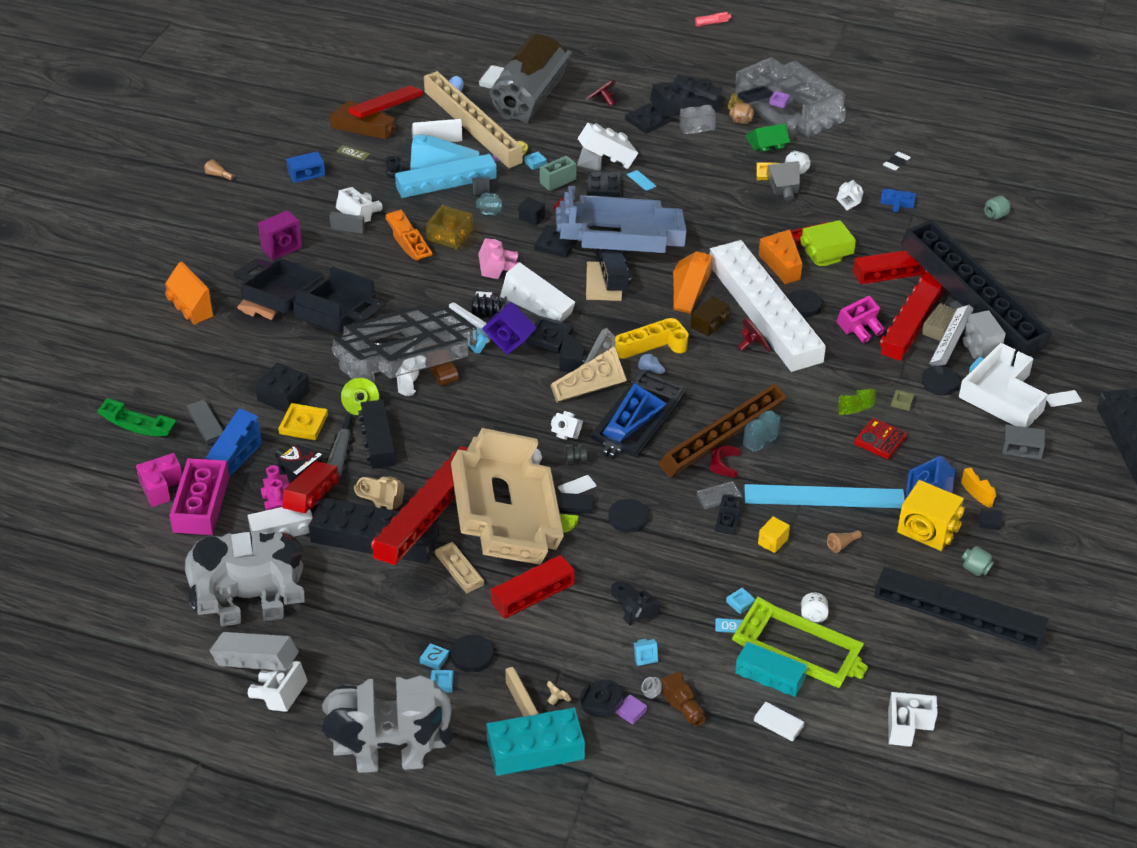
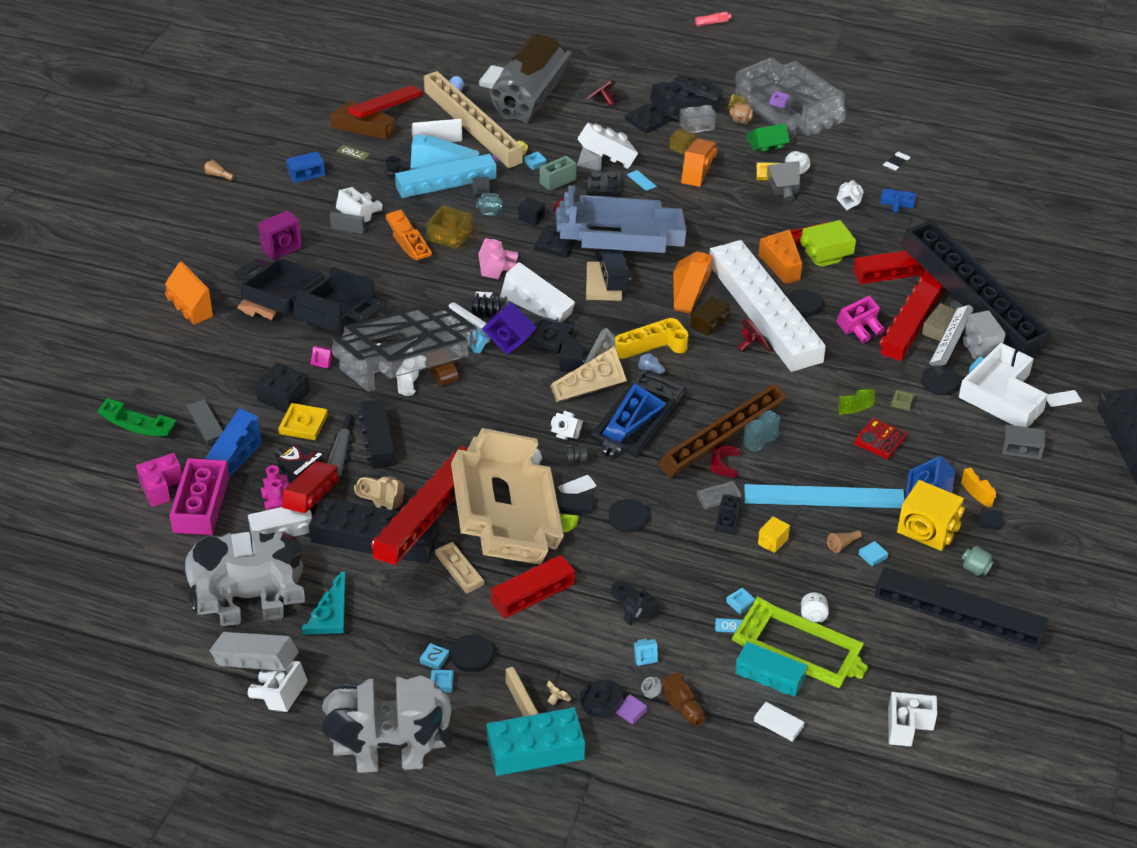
lime dish [341,378,379,416] -> none
black tile [738,85,773,104] -> none
sand green head [984,195,1010,220] -> none
none -> teal wing [302,572,346,635]
none -> dark pink tile [311,346,333,368]
none -> clear yellow brick [670,128,695,155]
none -> orange wedge [681,139,717,187]
none -> medium azure tile [859,541,888,567]

